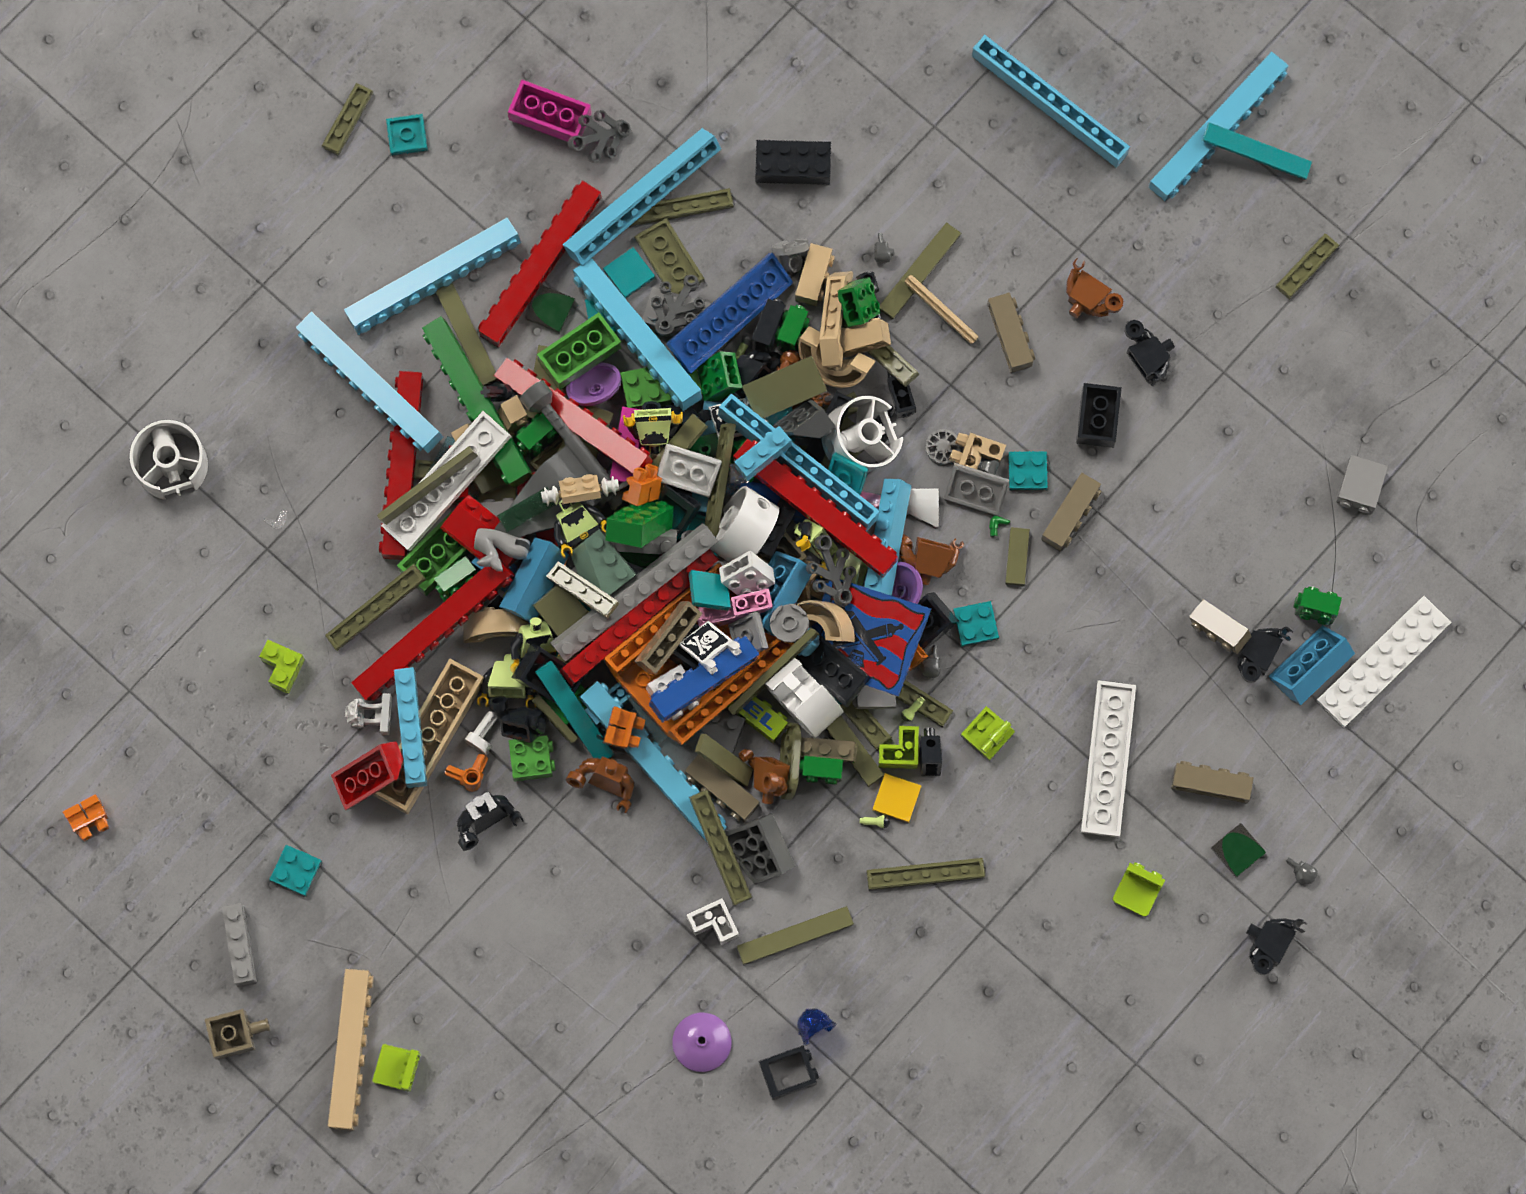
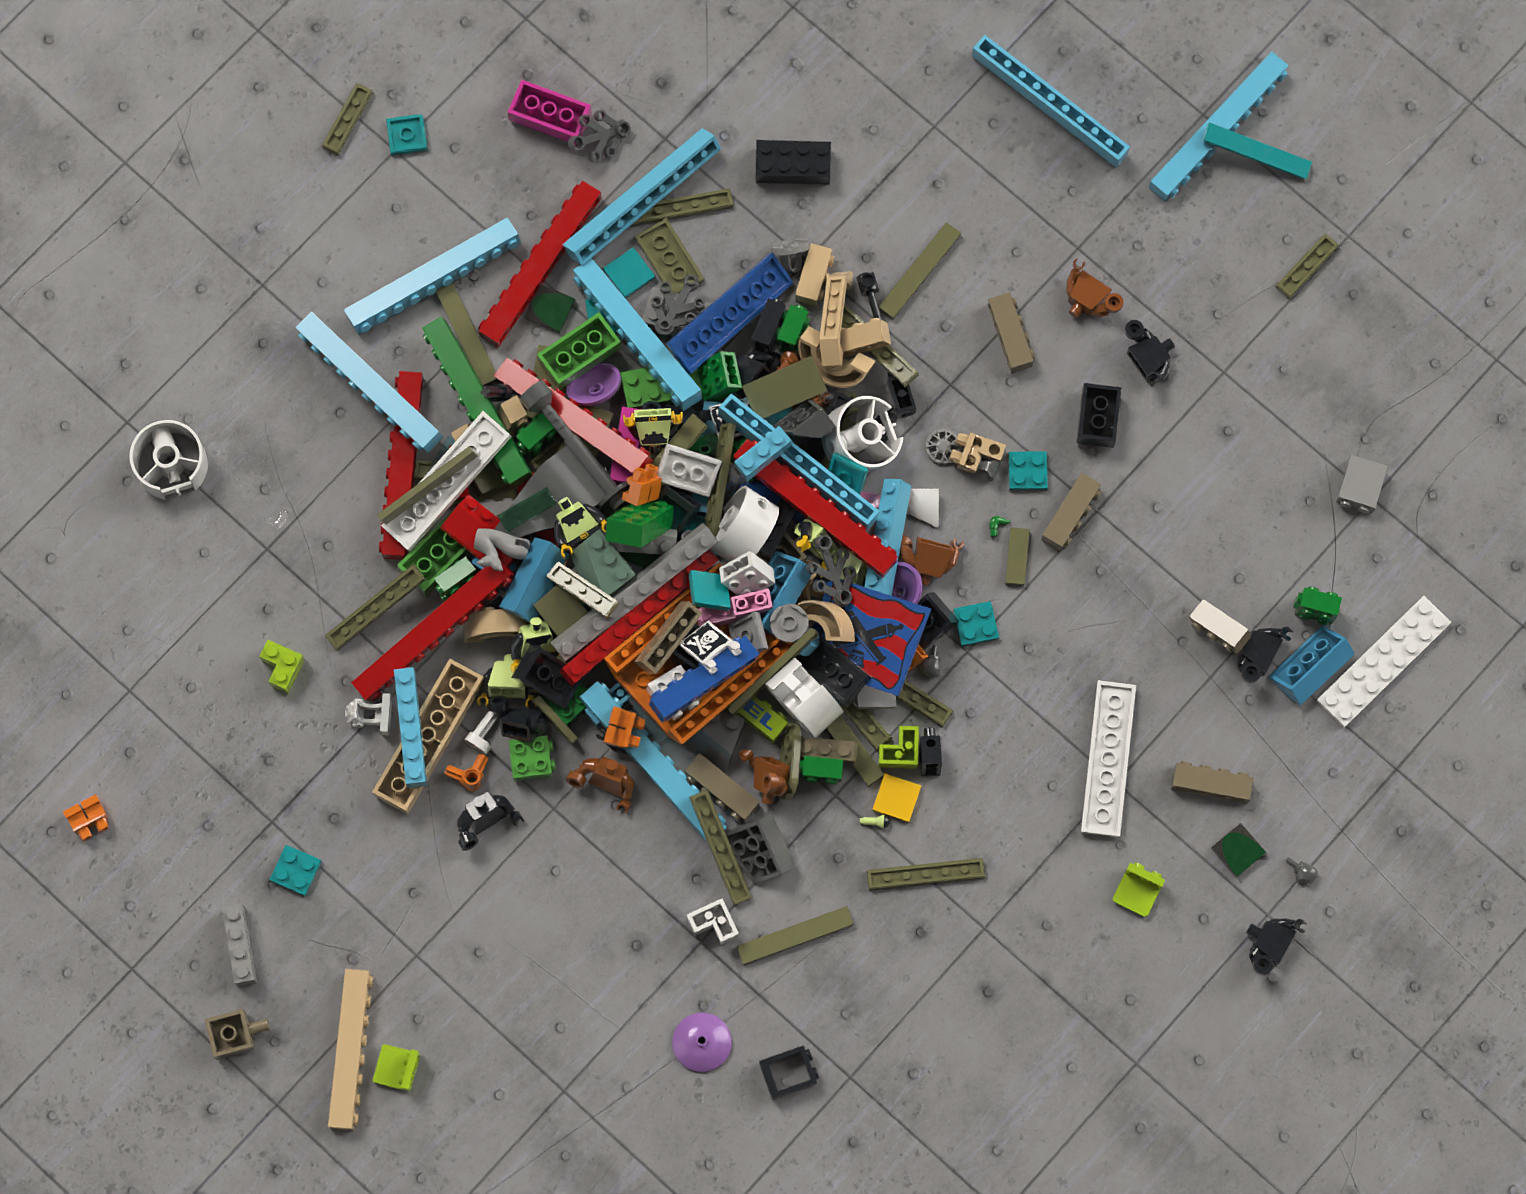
red slope [331,741,403,810] -> none
teal tile [535,661,614,759] -> none
tan plate [541,474,619,506] -> none
olive tile [695,734,753,786] -> none
piece [736,333,753,359] -> none
clear blue helmet [797,1008,837,1046] -> none
green brick [837,277,880,327] -> none
dark grey piece [874,232,895,263] -> none
yellowish green piece [901,697,925,722] -> none
tan axle [904,275,978,344] -> none
light grey tile [944,463,1009,516] -> none
lime plate [960,706,1015,761] -> none

